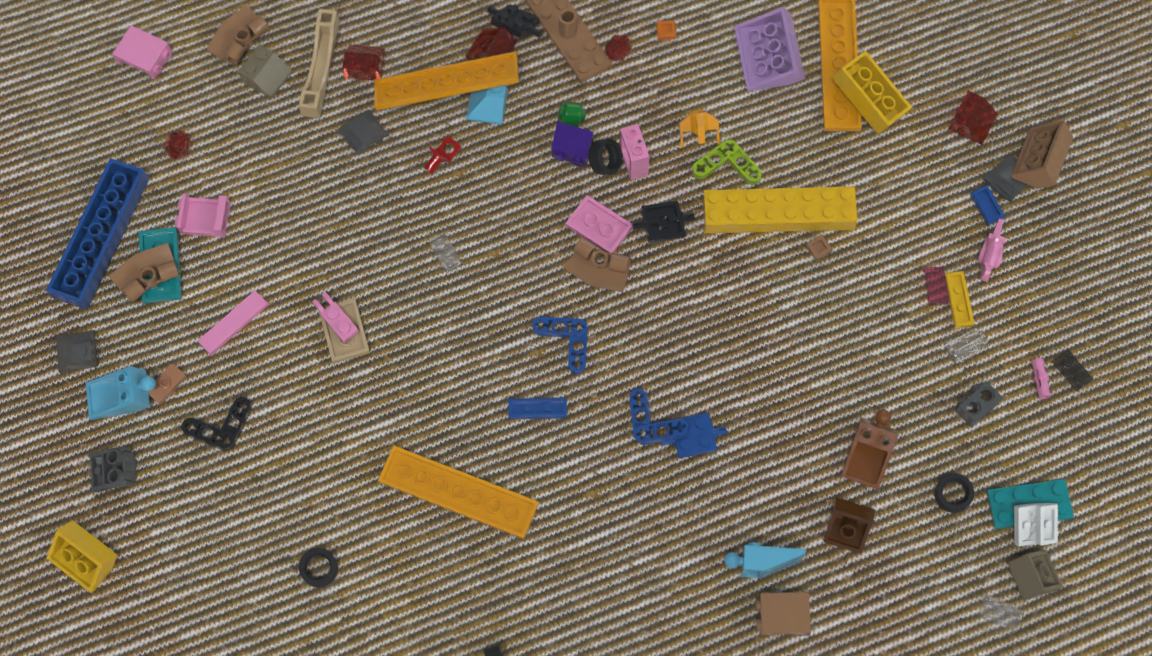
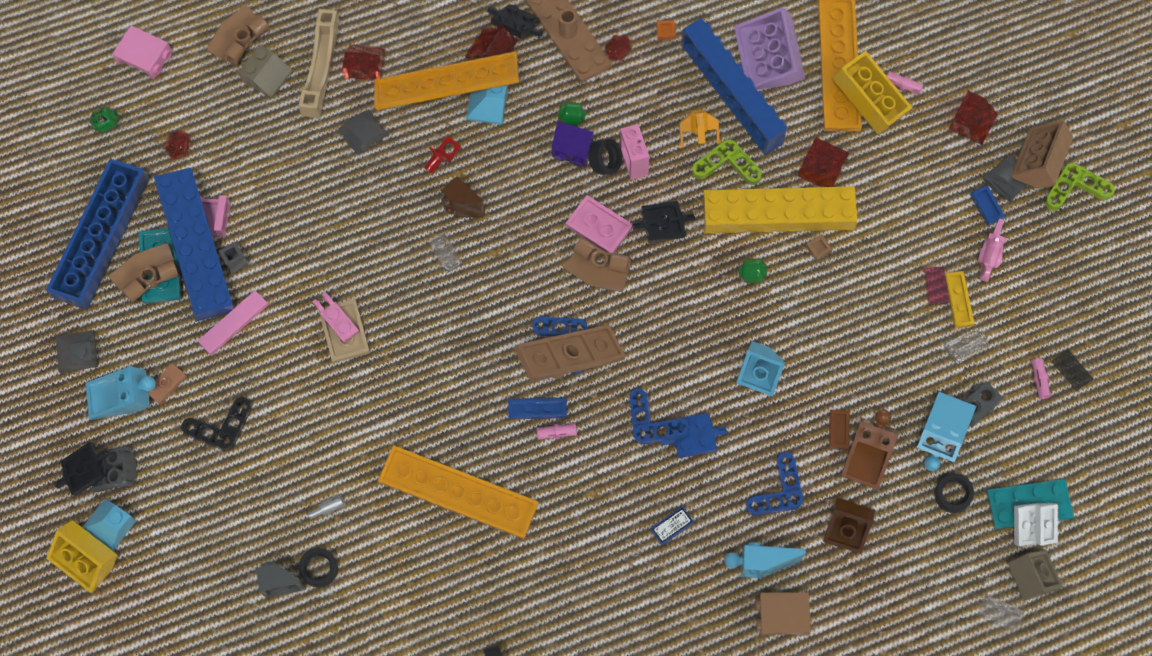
none -> black plate [54,441,110,496]
none -> medium azure slope [82,499,136,551]
none -> green head [90,106,119,133]
none -> blue brick [154,167,233,322]
none -> dark grey brick [219,242,249,274]
none -> dark grey slope [256,562,306,598]
none -> clear piece [308,493,346,519]
none -> reddish brown slope [441,176,485,218]
none -> medium nougat plate [514,324,626,382]
none -> bright pink pin [536,423,577,440]
none -> tile [650,506,694,546]
none -> blue brick [682,18,787,156]
none -> medium azure slope [736,341,785,397]
none -> green head [739,259,767,283]
none -> blue beam [746,452,803,516]
none -> clear red slope [797,137,850,187]
none -> dark orange tile [829,410,850,450]
none -> bright pink pin [887,71,924,95]
none -> medium azure slope [917,392,976,471]
none -> lime beam [1045,163,1115,211]

